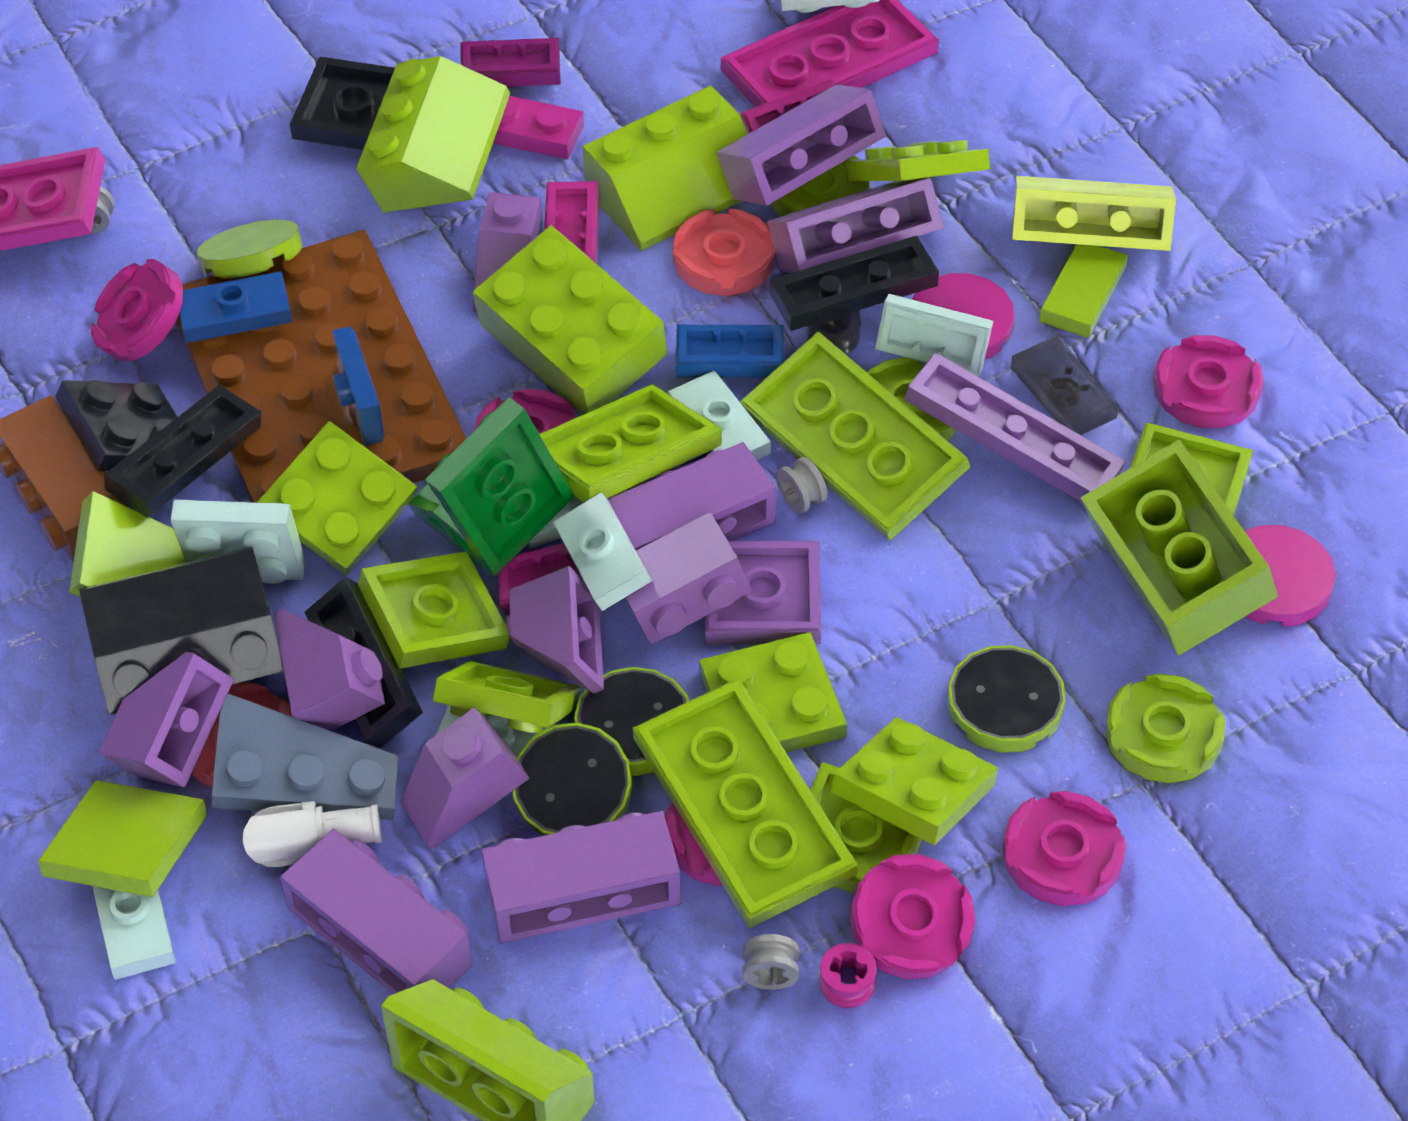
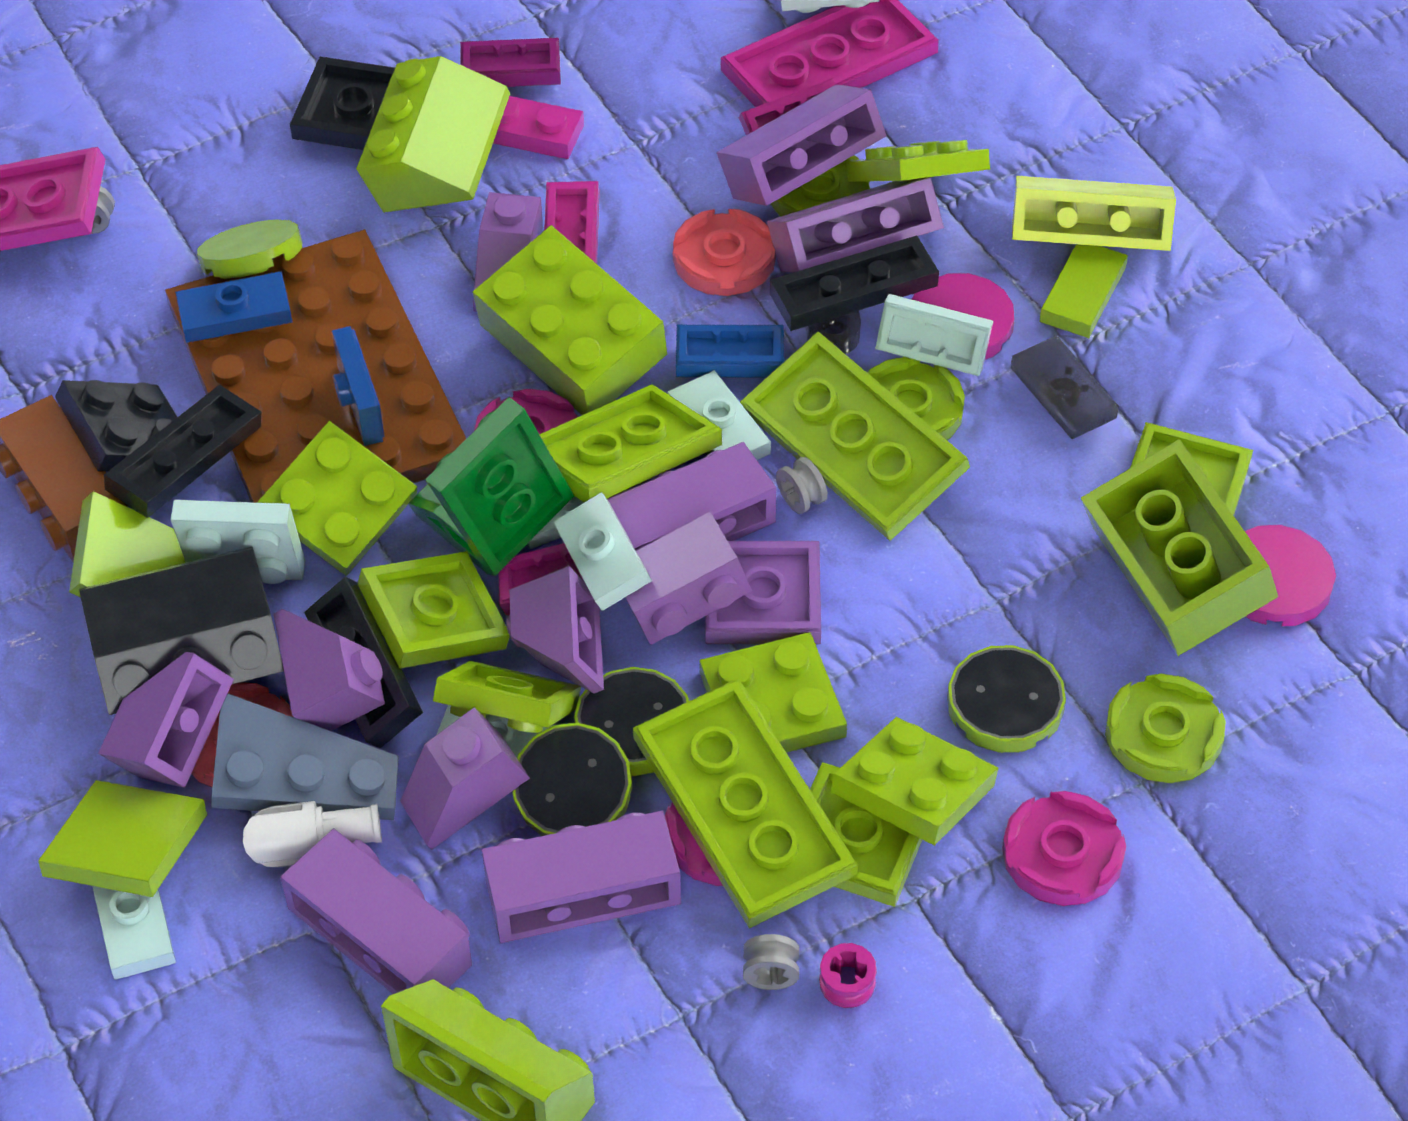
dark pink tile [91,259,183,361] -> none
lime slope [582,85,748,251] -> none
dark pink tile [849,854,976,980] -> none
medium lavender plate [904,352,1126,502] -> none
dark pink tile [1153,335,1264,428] -> none

